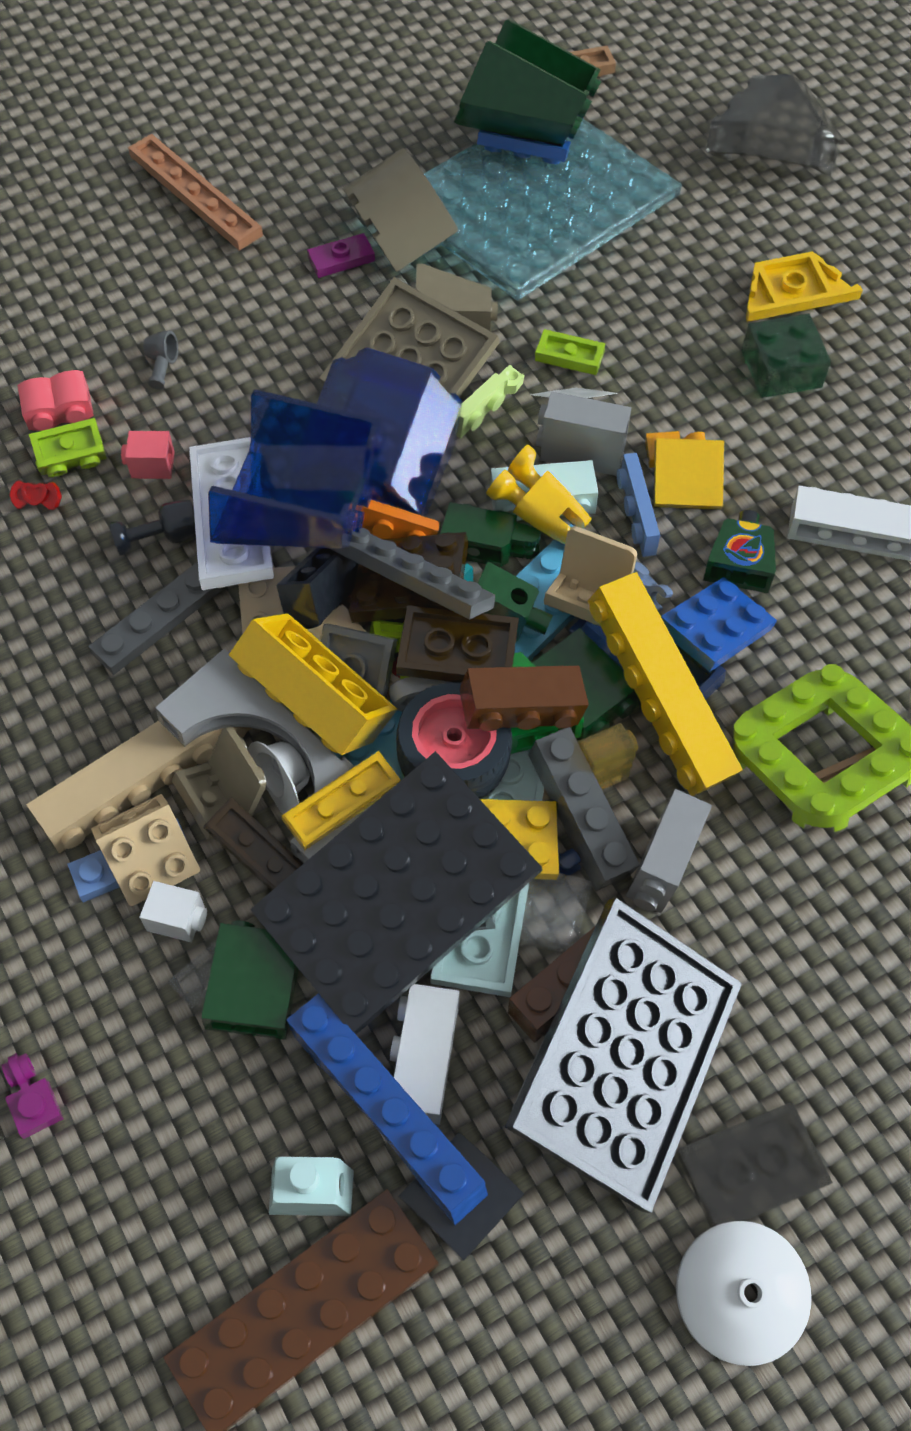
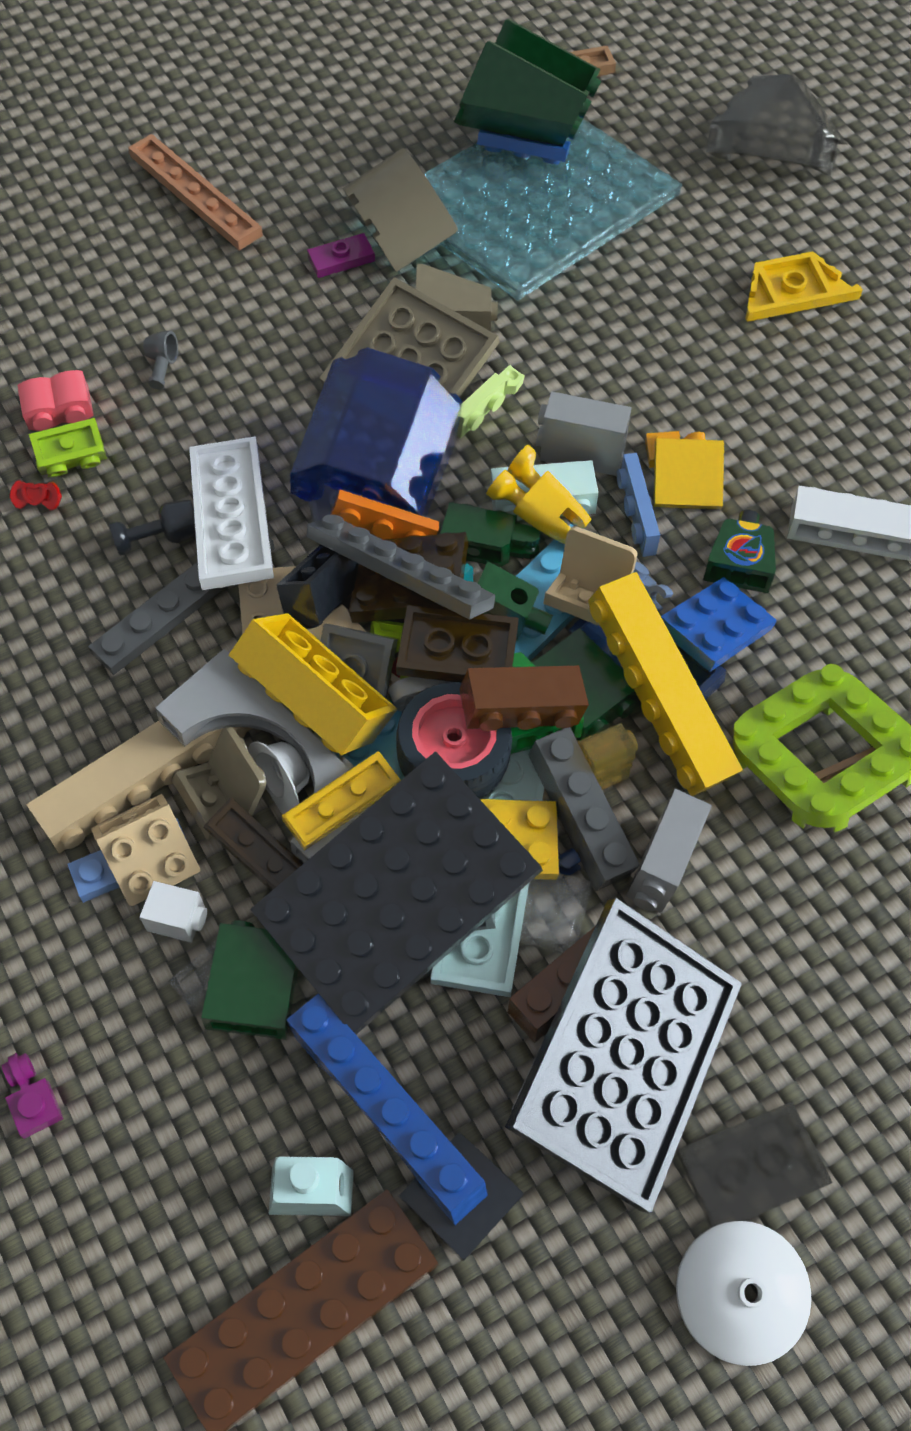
coral brick [121,431,175,479] -> none
clear blue windscreen [208,389,384,549] -> none
white brick [390,984,459,1125] -> none
white sticker [530,388,617,398] -> none
lime plate [535,329,606,375] -> none
clear green brick [741,313,831,398] -> none

